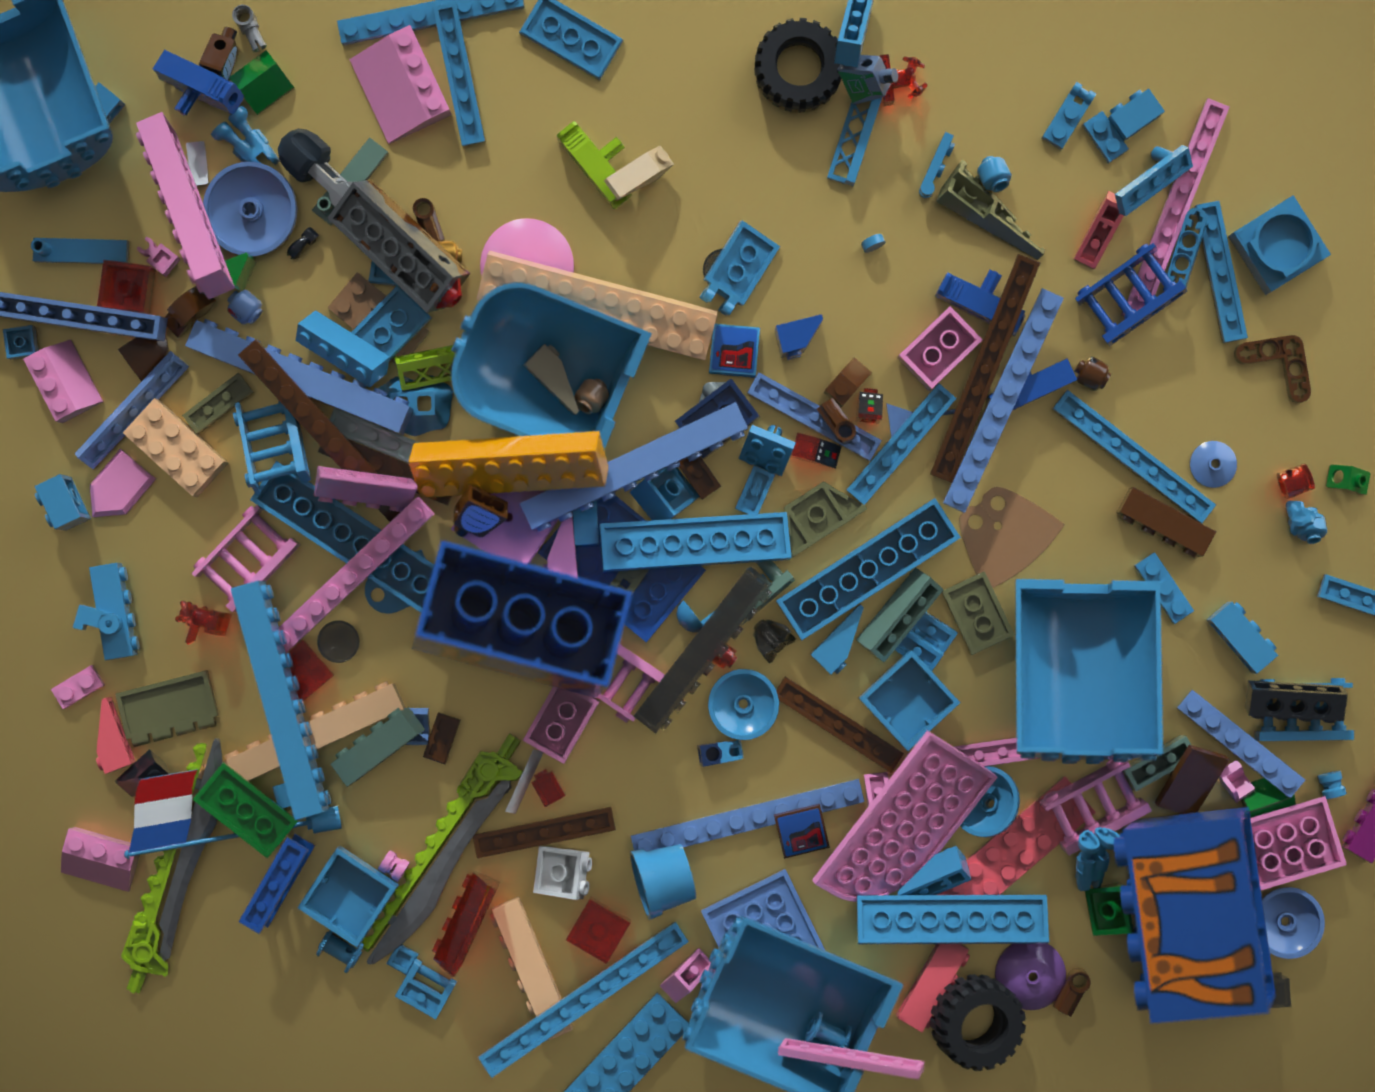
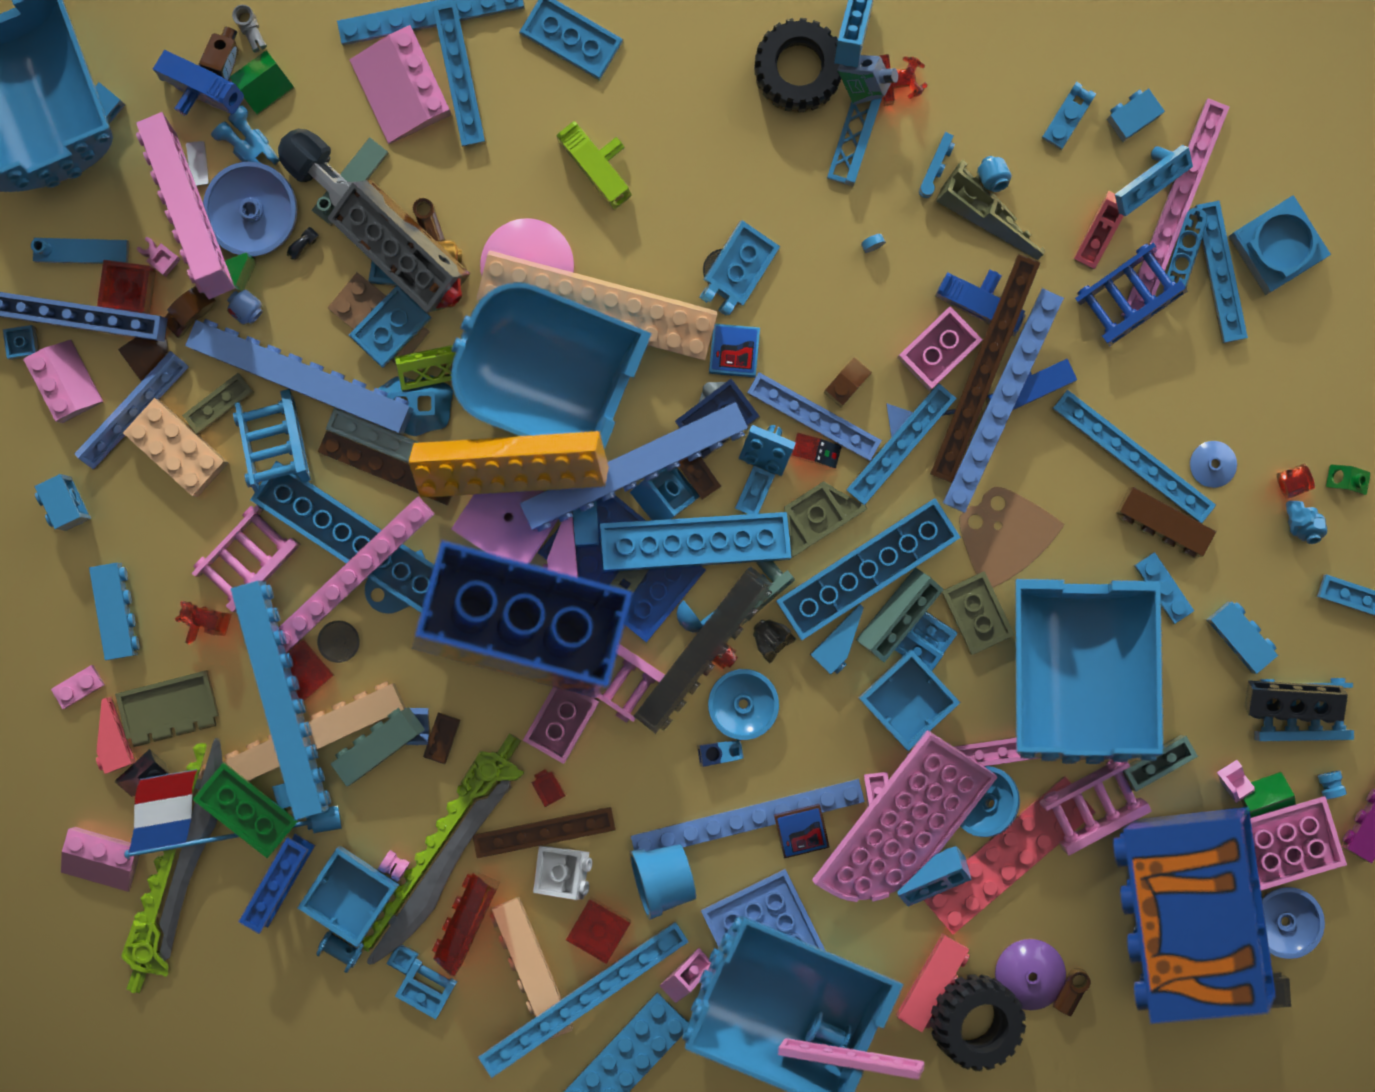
dark azure leg [73,605,123,634] -> none
bright pink tile [90,449,156,517] -> none
reddish brown plate [238,339,405,522] -> none
dark azure brick [295,310,390,388] -> none
bright pink slope [314,466,417,512] -> none
reddish brown torso [453,483,508,537] -> none
white sticker [505,749,544,814] -> none
dark tan slope [523,344,579,415] -> none
medium nougat head [574,379,609,414] -> none
tan slope [604,146,674,200] -> none
blue slope [775,314,823,360] -> none
reddish brown plate [776,677,904,773] -> none
reddish brown piece [816,397,856,444] -> none
slope [855,388,883,424] -> none
dark azure plate [857,895,1049,944] -> none
reddish brown head [1074,356,1111,391] -> none
dark azure piece [1075,827,1120,891] -> none
dark azure plate [1082,111,1129,164] -> none
green slope [1085,882,1134,936] -> none
reddish brown tile [1154,745,1229,814] -> none
medium blue plate [1177,690,1305,798] -> none
reddish brown beam [1234,335,1311,403] -> none

